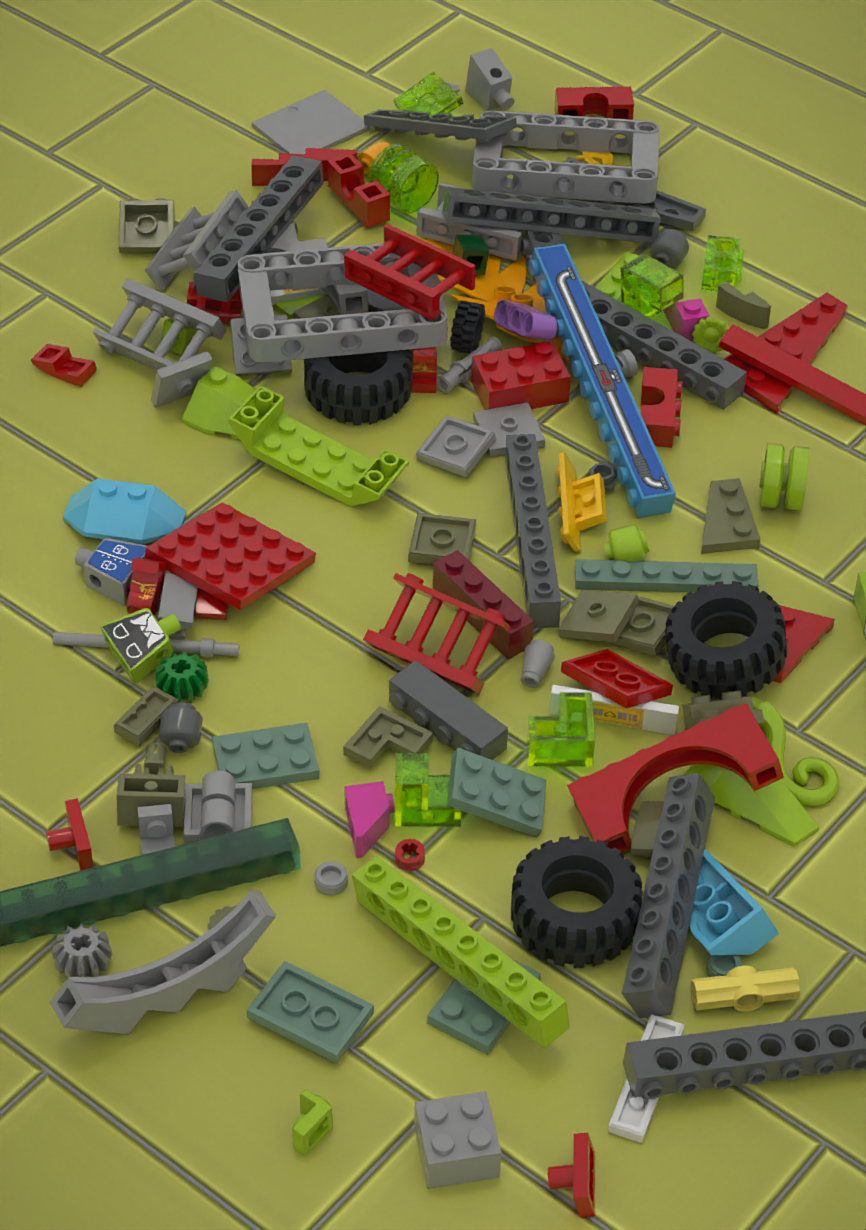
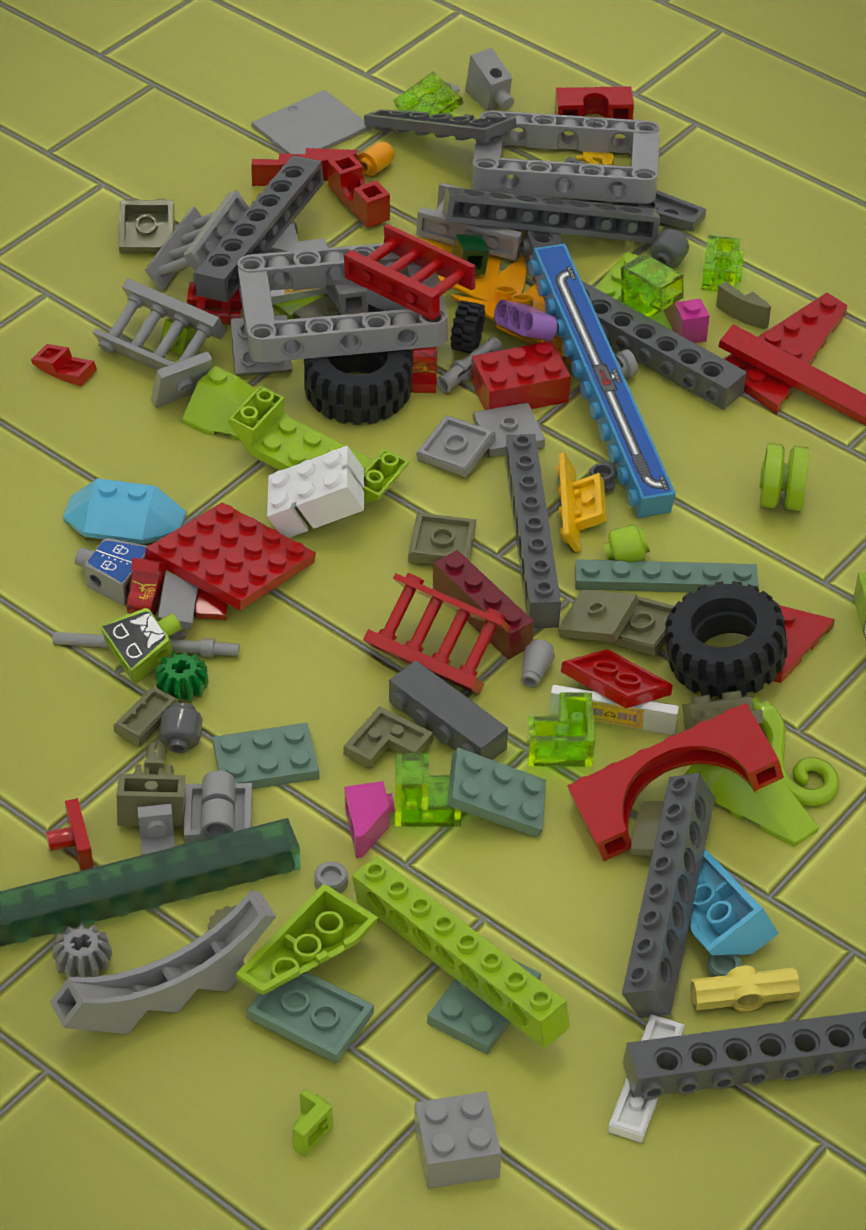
clear neon green wheel [368,144,439,214] -> none
red bush [395,839,425,871] -> none
black tyre [511,836,643,968] -> none
red tile [548,1132,595,1217] -> none
red arch [640,367,682,448] -> none
lime piece [692,317,729,354] -> none
olive wing [701,478,761,554] -> none
none -> lime wedge [236,883,378,995]
none -> white piece [267,446,364,538]

